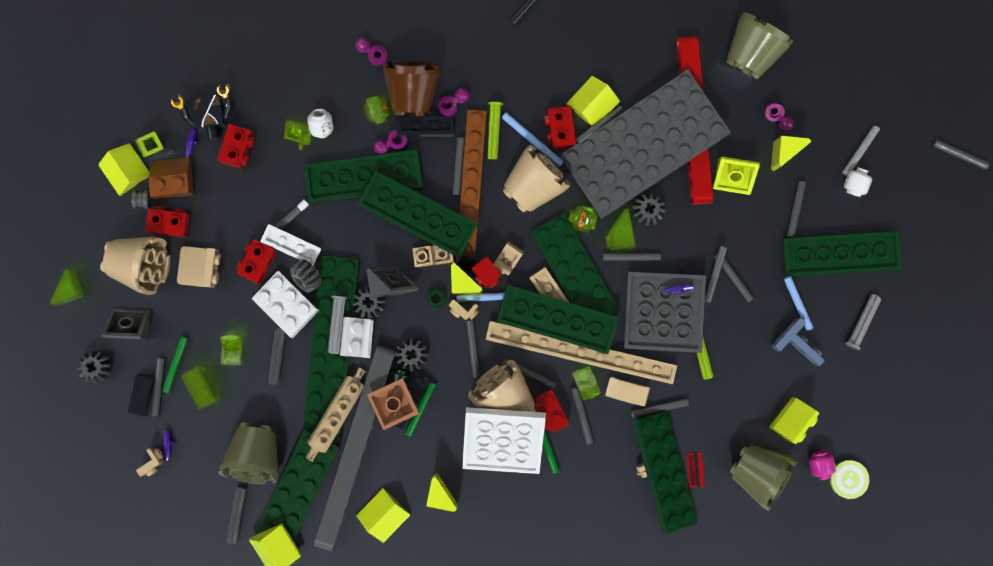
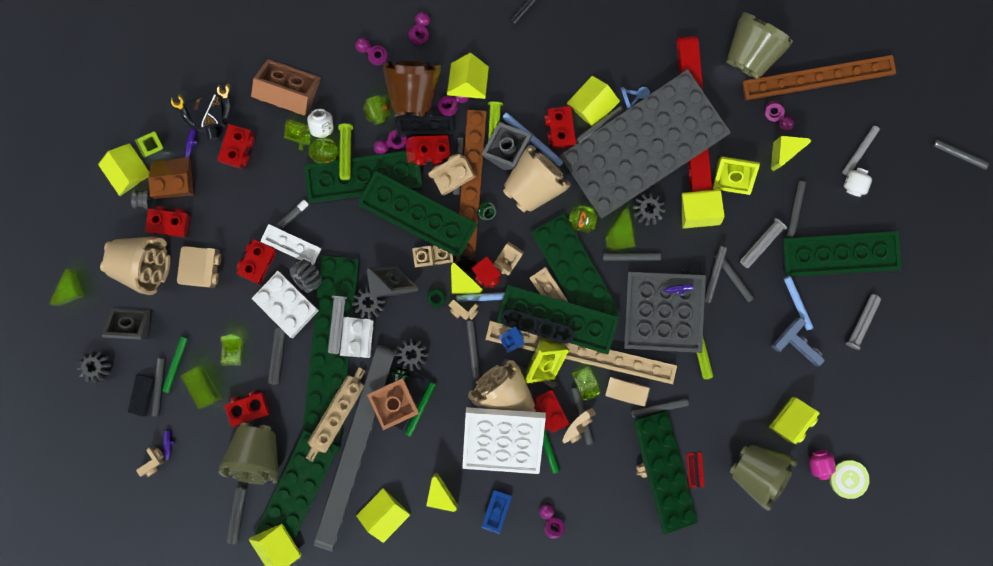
none -> red brick [224,390,271,427]
none -> nougat slope [251,59,321,115]
none -> clear neon green head [309,139,339,163]
none -> lime axle [338,123,353,180]
none -> red brick [405,135,450,166]
none -> magenta plate [408,12,430,45]
none -> tan bracket [428,154,476,196]
none -> neon yellow slope [447,52,489,99]
none -> dark green plate [477,202,496,220]
none -> dark grey slope [481,122,533,170]
none -> blue plate [481,490,512,534]
none -> blue plate [498,326,525,353]
none -> black beam [501,309,574,344]
none -> neon yellow slope [525,337,570,383]
none -> magenta plate [539,504,565,539]
none -> tan slope [562,408,596,444]
none -> medium blue piece [621,87,650,109]
none -> neon yellow slope [682,189,725,228]
none -> light grey axle [740,218,787,269]
none -> dark orange plate [742,55,896,101]

